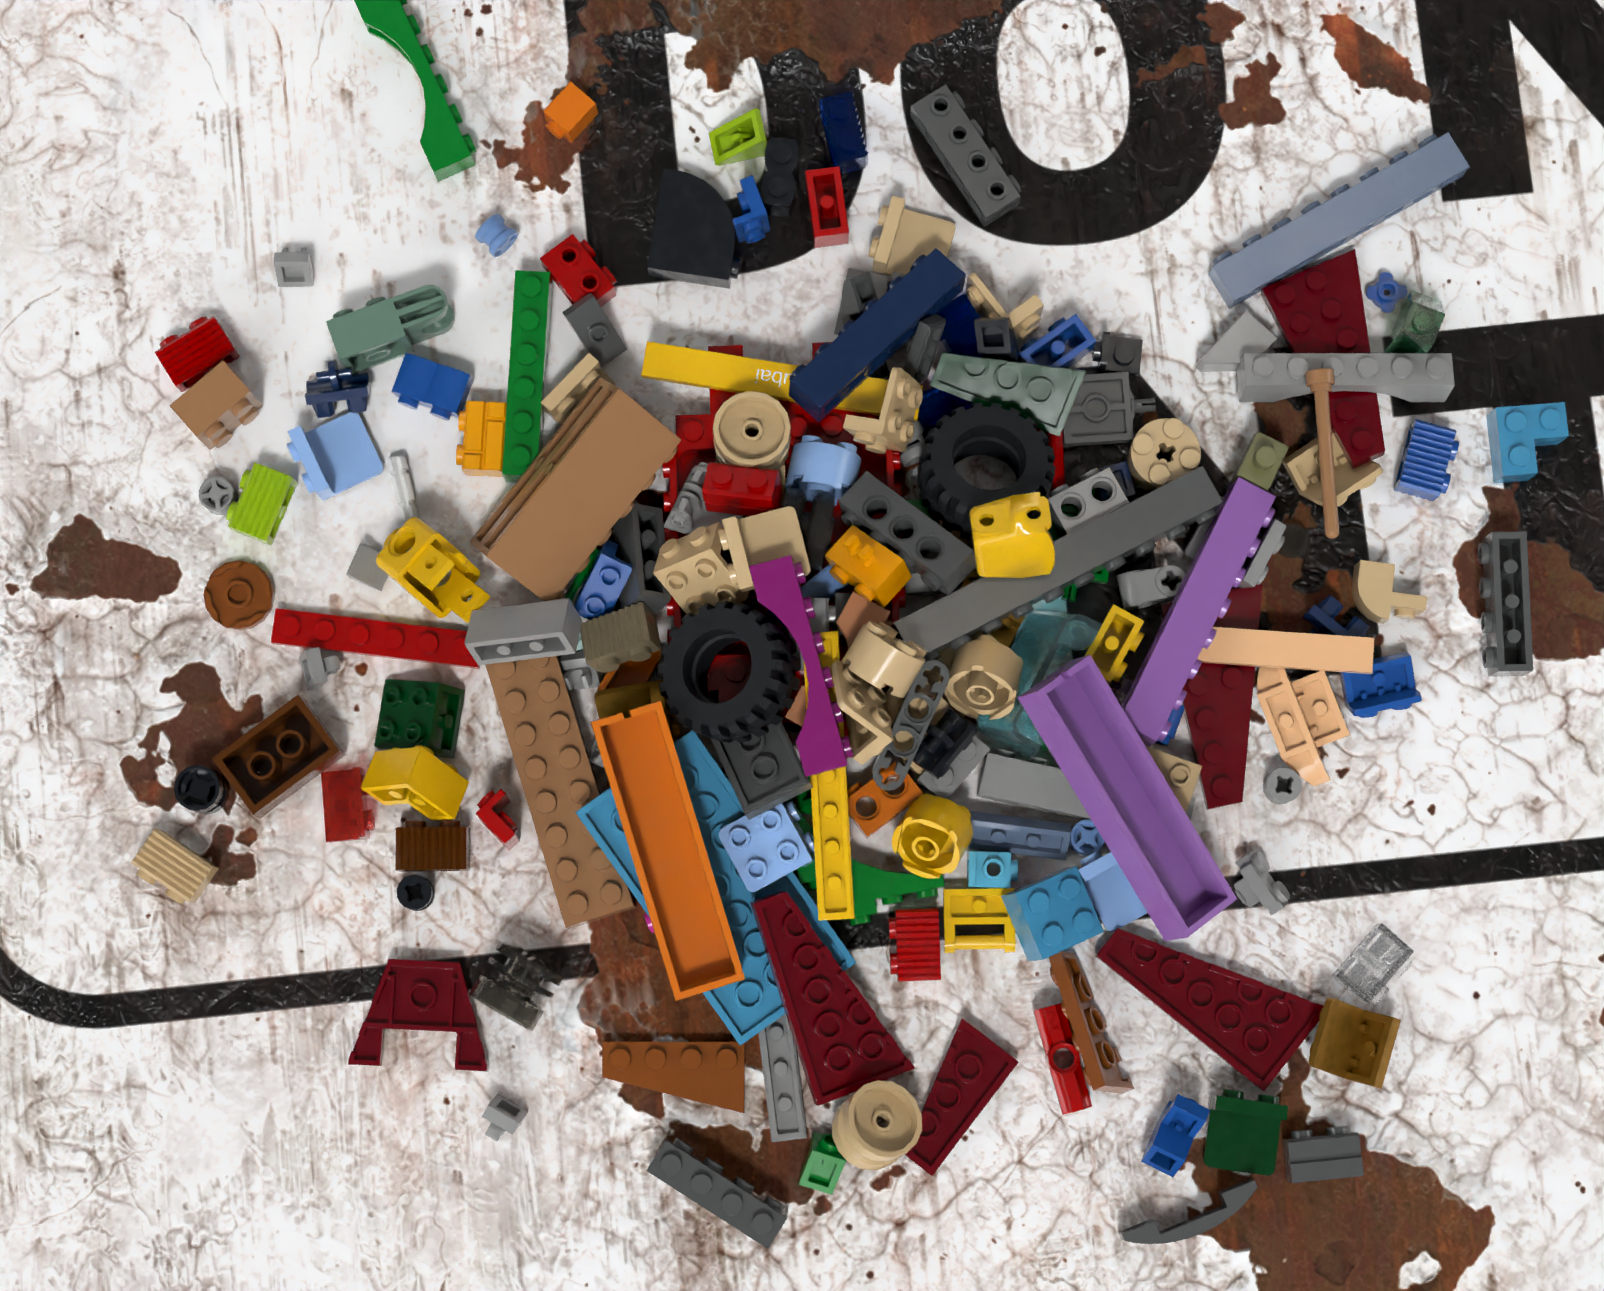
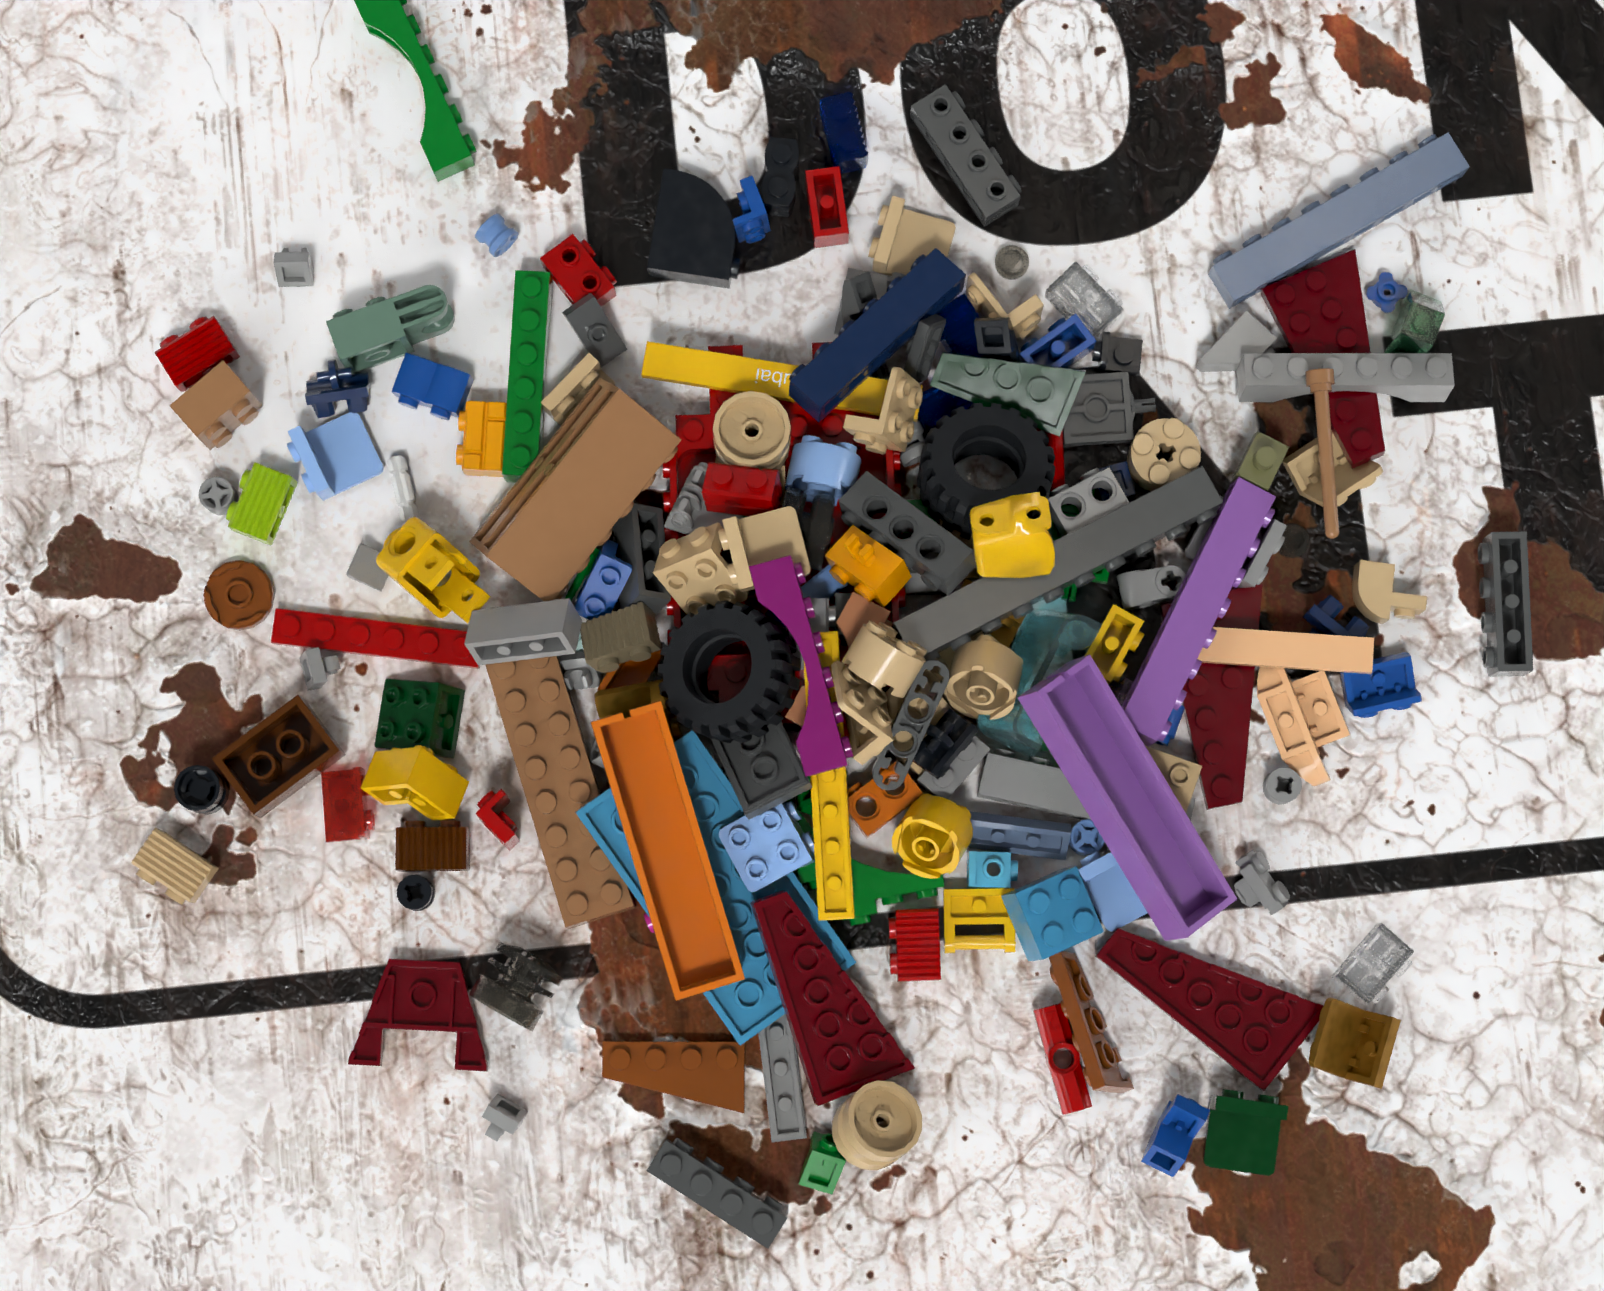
orange brick [543,81,598,143] -> none
lime slope [708,108,767,166] -> none
dark red wing [905,1018,1018,1176] -> none
dark grey slope [1118,1179,1258,1244] -> none
dark grey brick [1282,1126,1364,1183] -> none
blue brick [1394,419,1459,501] -> none
dark azure brick [1486,402,1569,484] -> none
none -> clear smoke plate [995,245,1029,280]
none -> clear brick [1044,262,1124,340]

